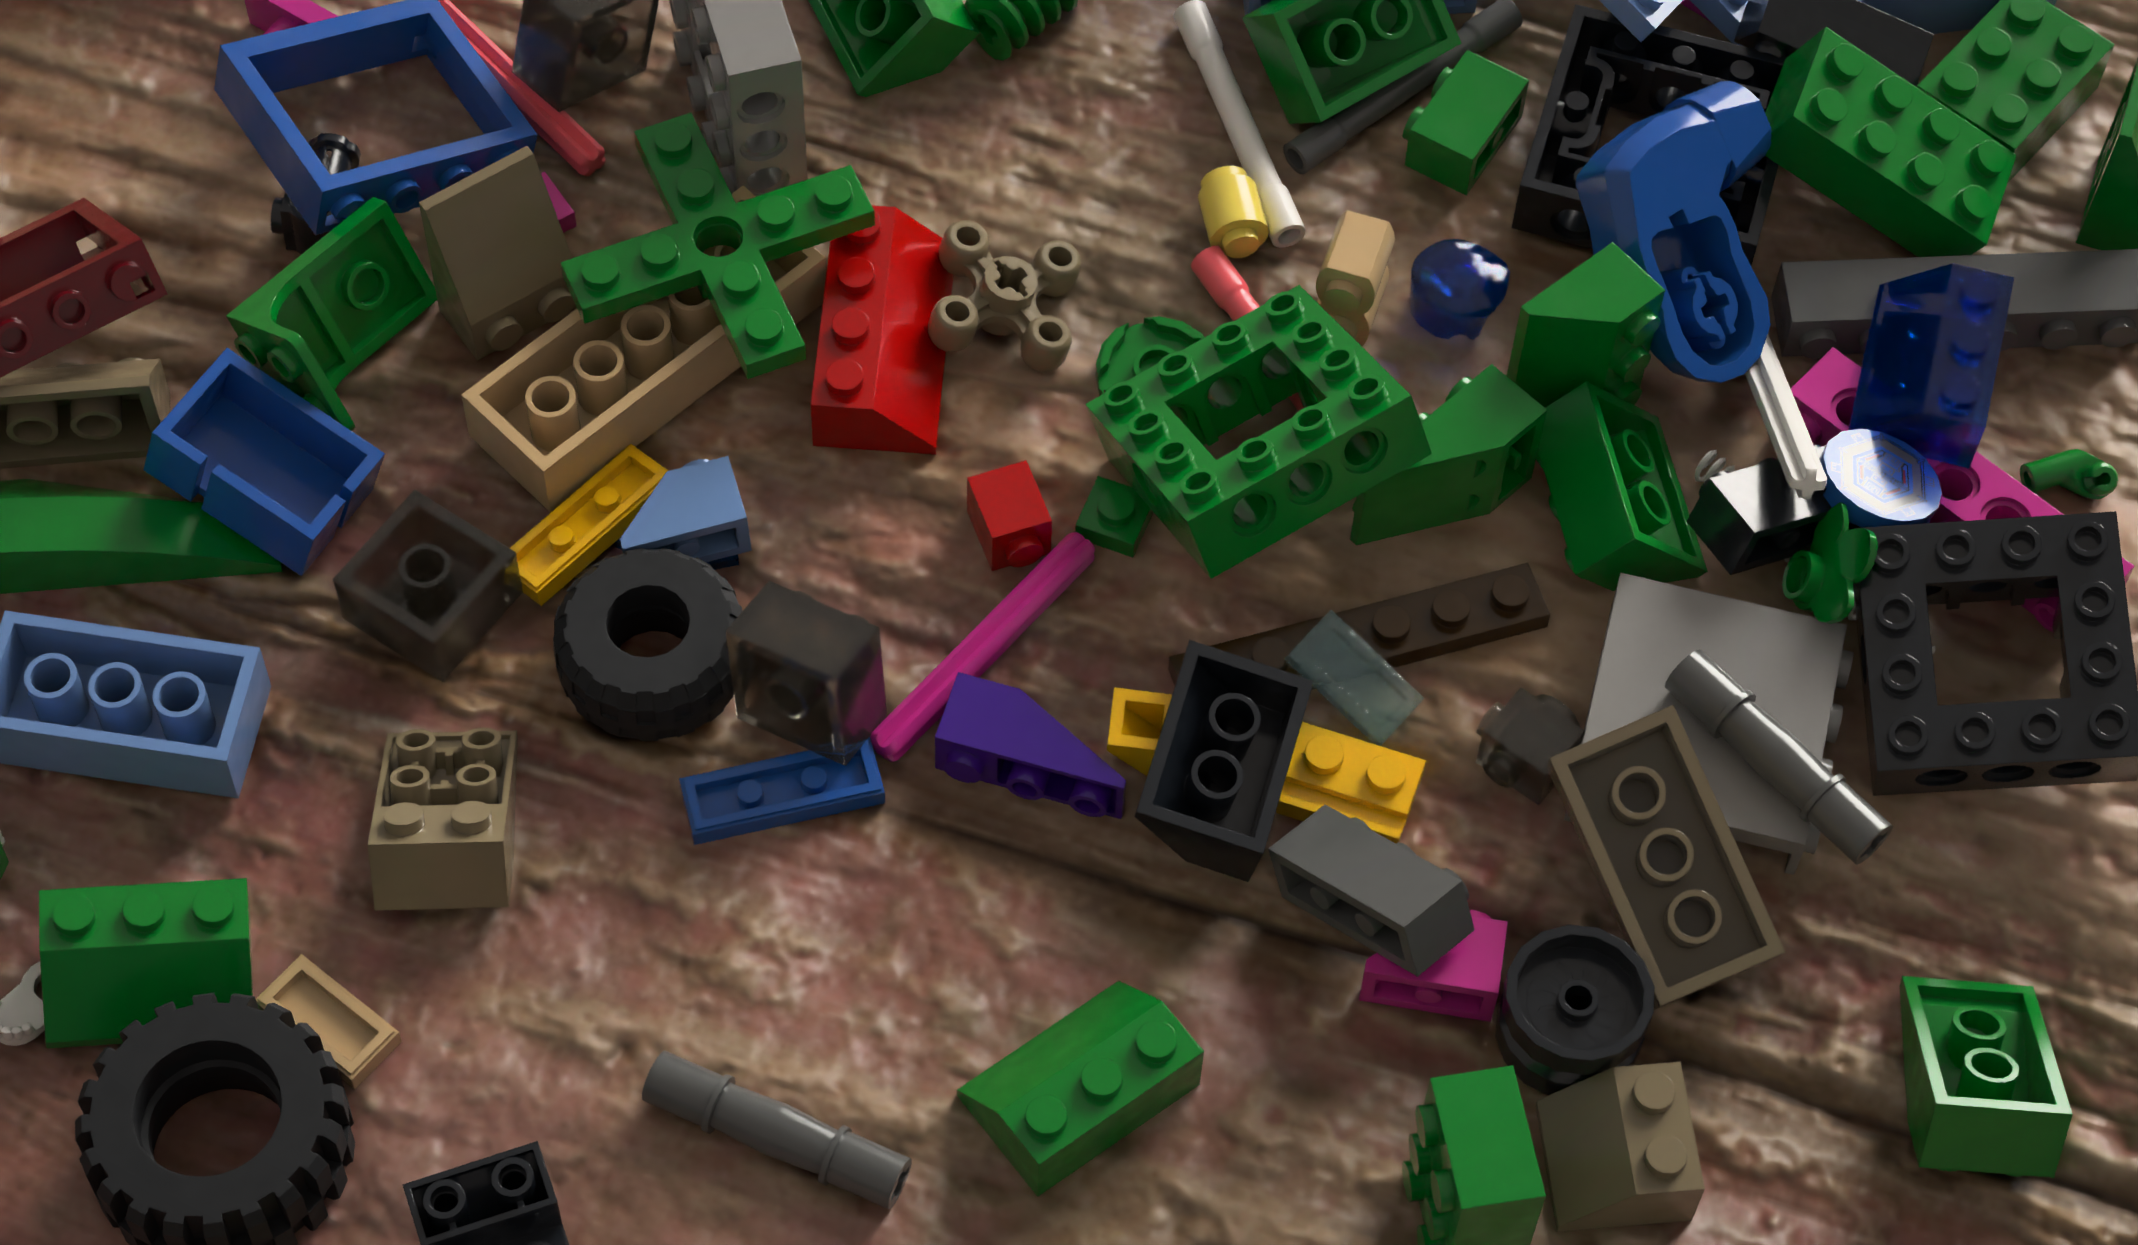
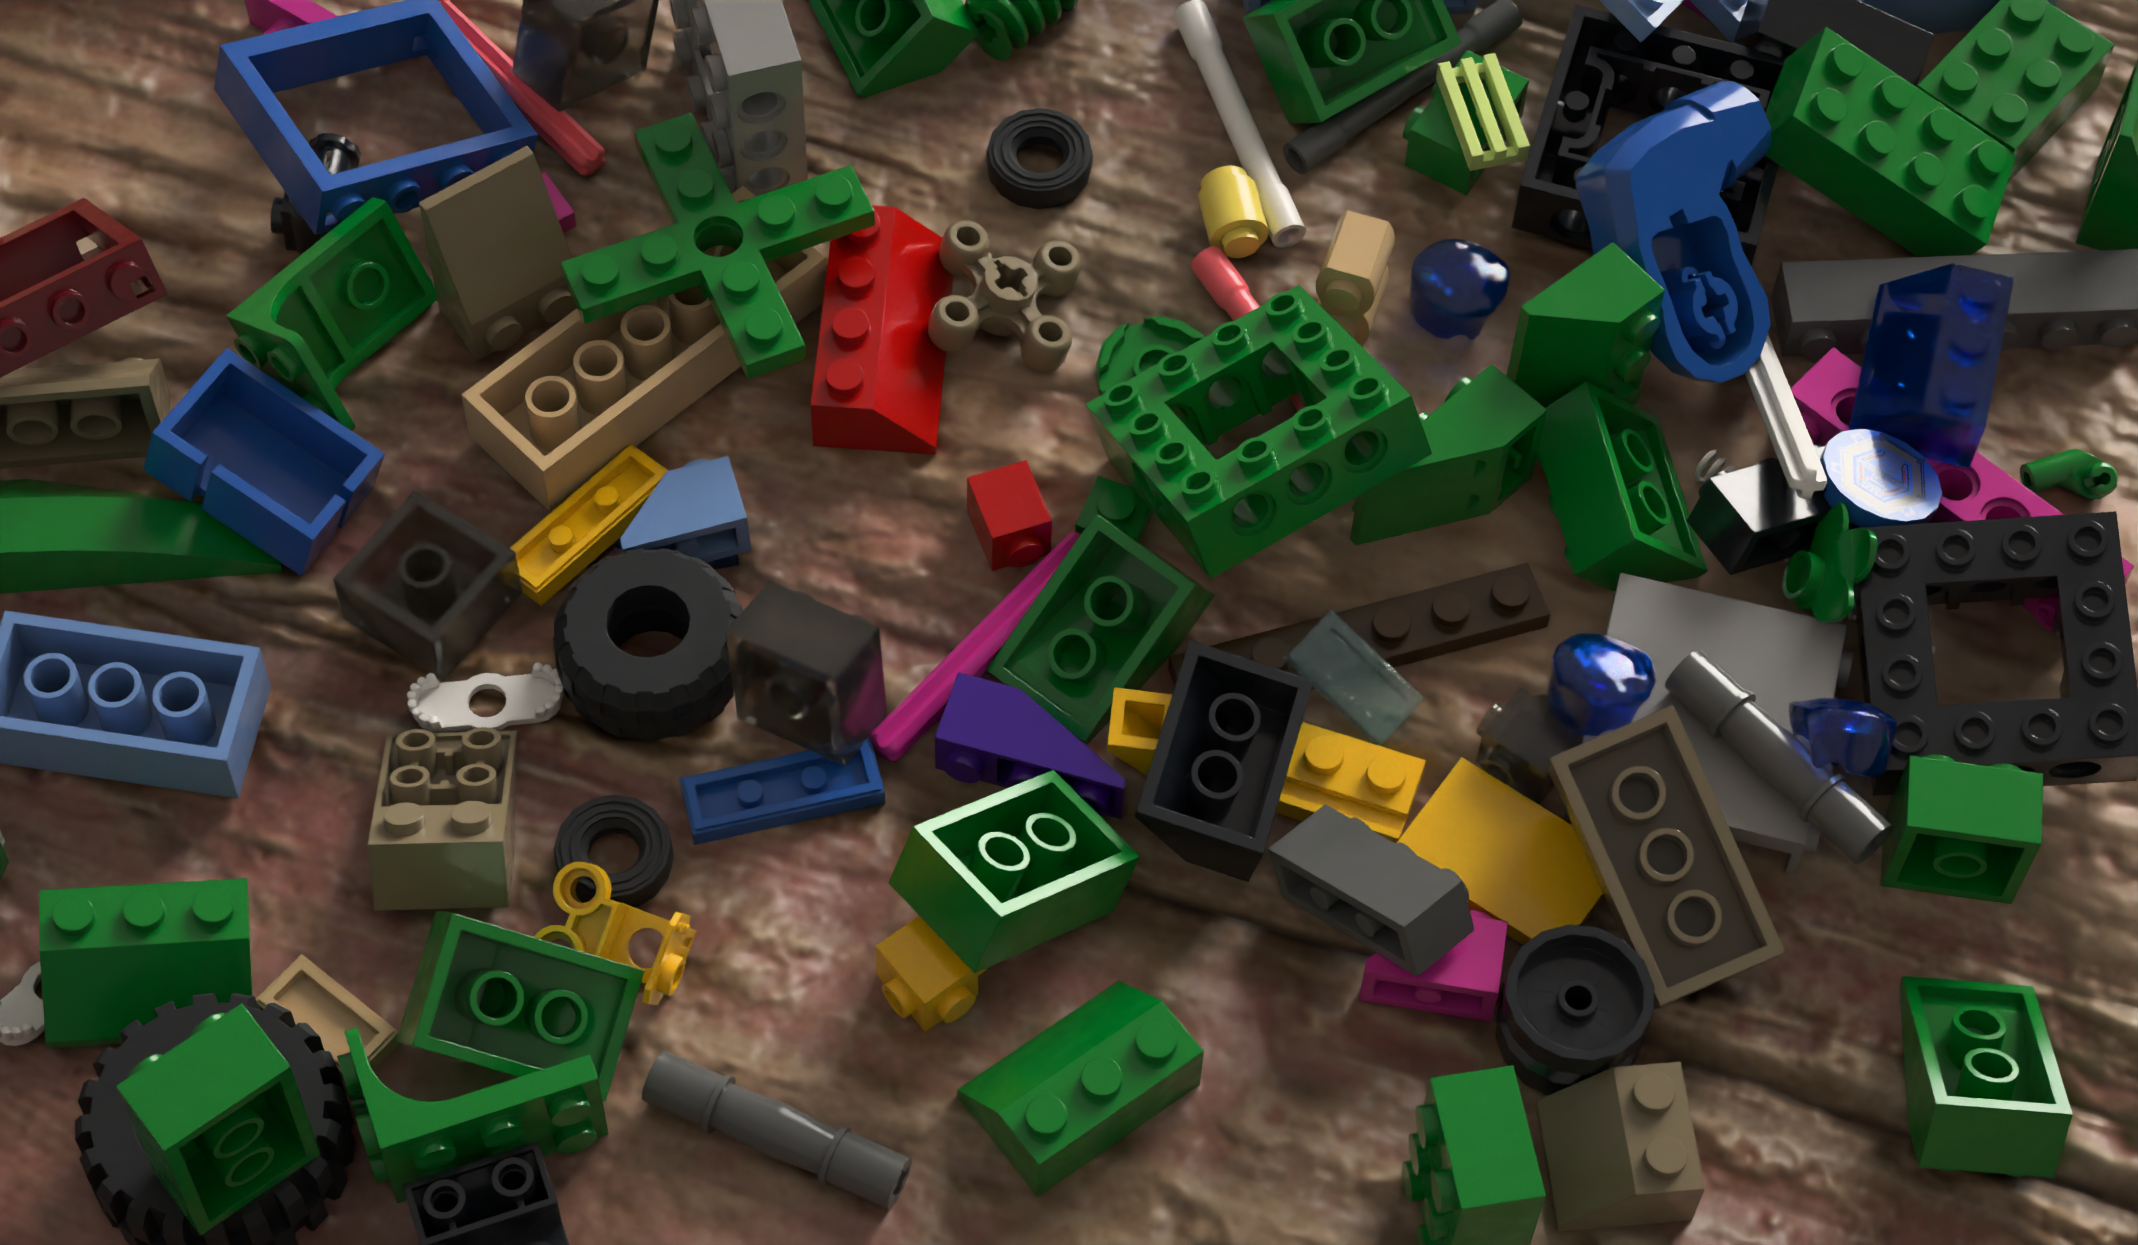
none -> green brick [116,1003,320,1236]
none -> green bracket [337,1027,609,1203]
none -> green slope [396,911,645,1102]
none -> white piece [407,662,564,732]
none -> yellow piece [534,862,697,1005]
none -> black tyre [554,795,674,908]
none -> yellow brick [875,916,987,1032]
none -> green brick [888,770,1140,973]
none -> black tyre [986,108,1093,209]
none -> green slope [986,513,1215,744]
none -> yellow tile [1397,757,1605,945]
none -> yellowish green tile [1436,53,1530,171]
none -> clear blue hair [1546,633,1656,736]
none -> clear blue hair [1788,697,1897,778]
none -> green brick [1881,755,2043,904]

